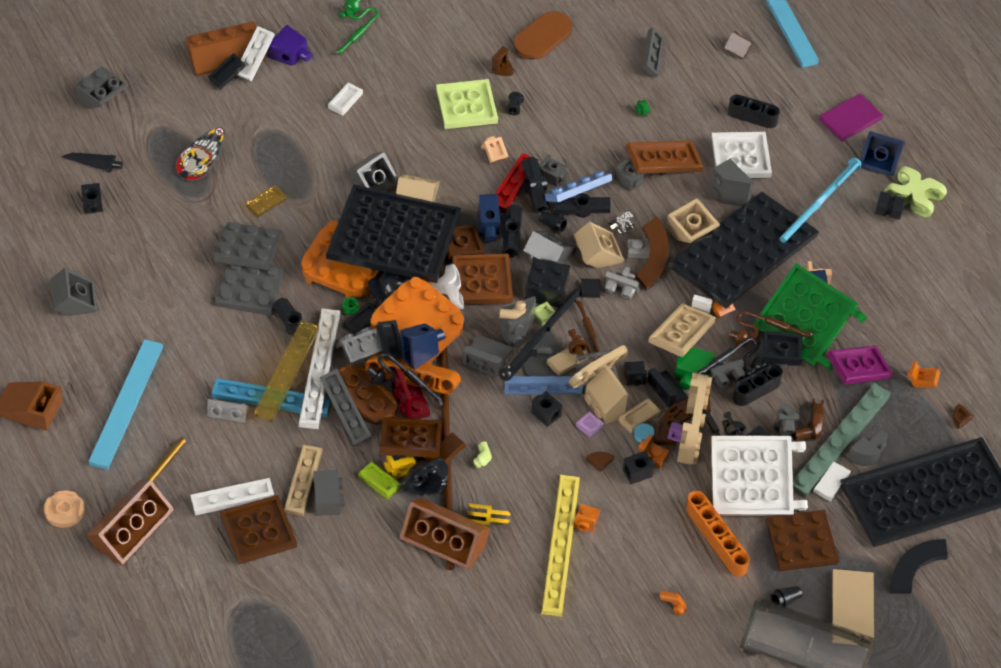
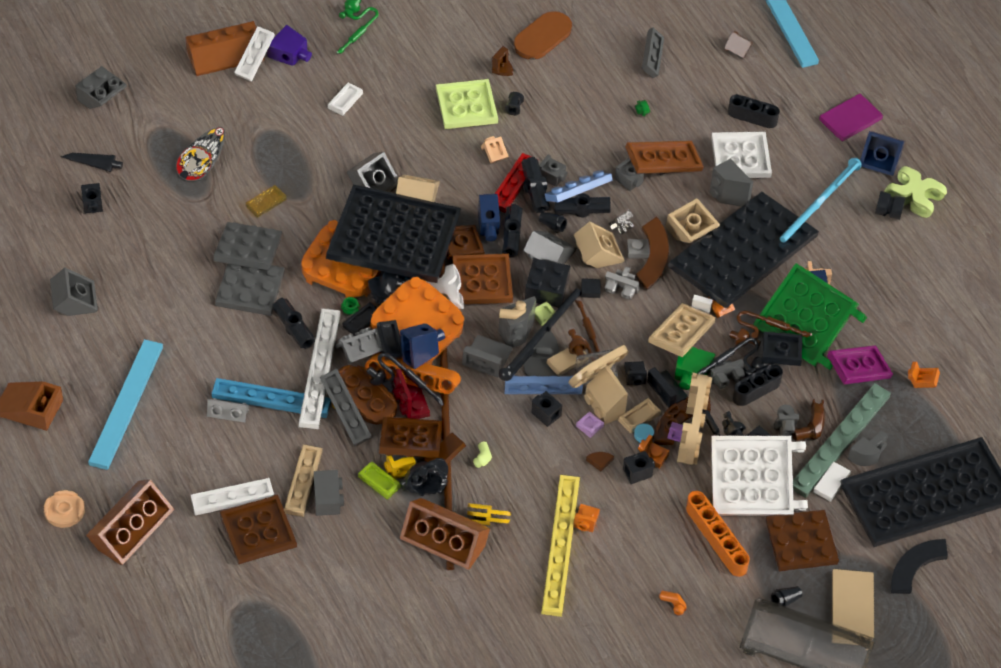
pearl gold bar [145,437,186,482] -> none
black tile [208,53,246,90] -> none
clear yellow tile [254,320,319,422] -> none
reddish brown tile [953,403,973,429] -> none

